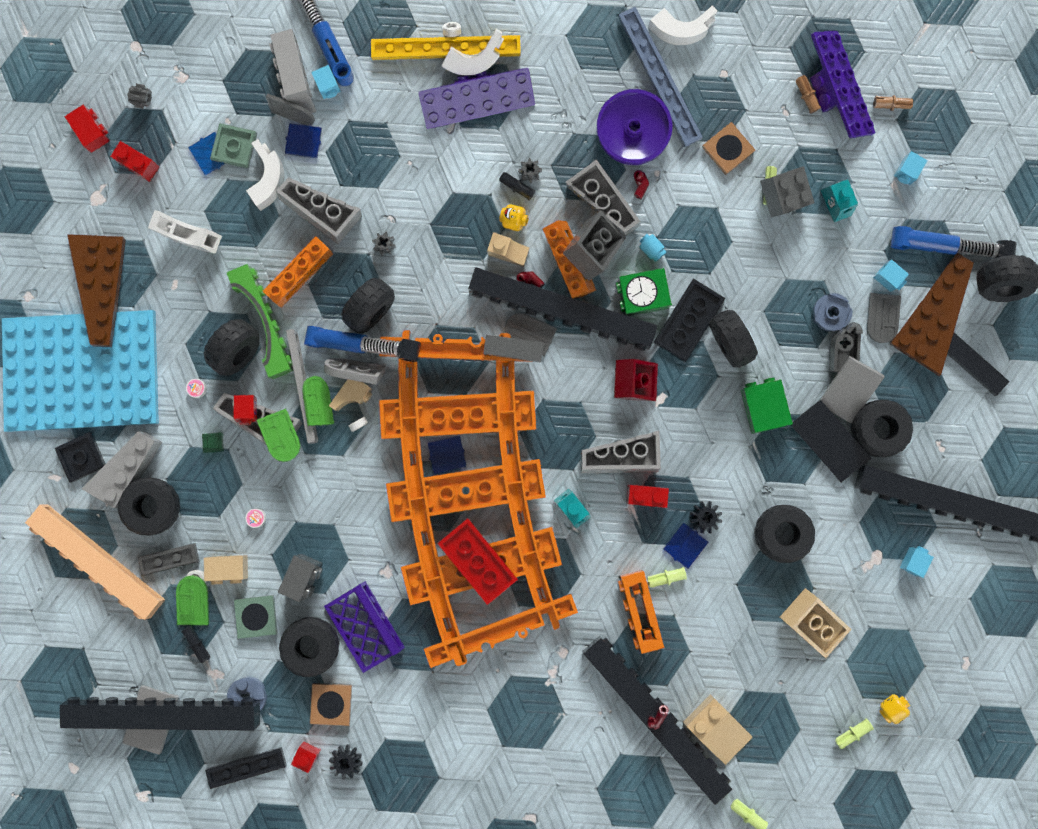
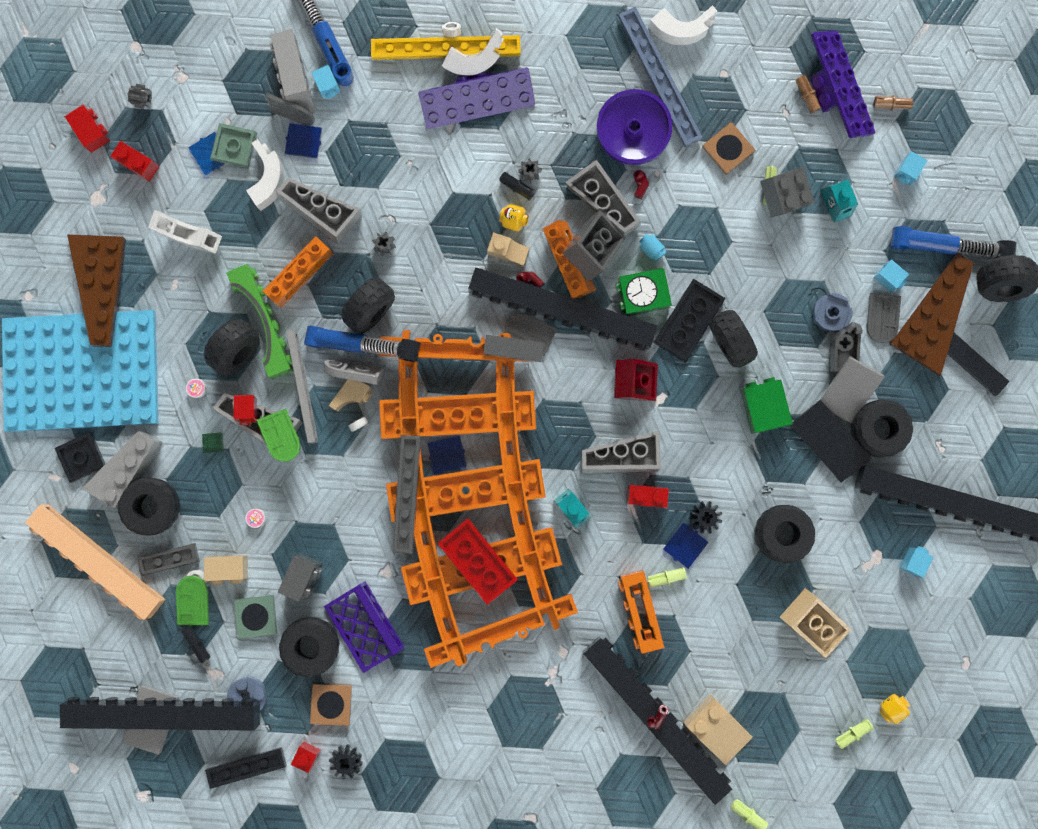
bright green window [302,376,334,426] -> none
none -> dark grey tile [393,435,421,554]

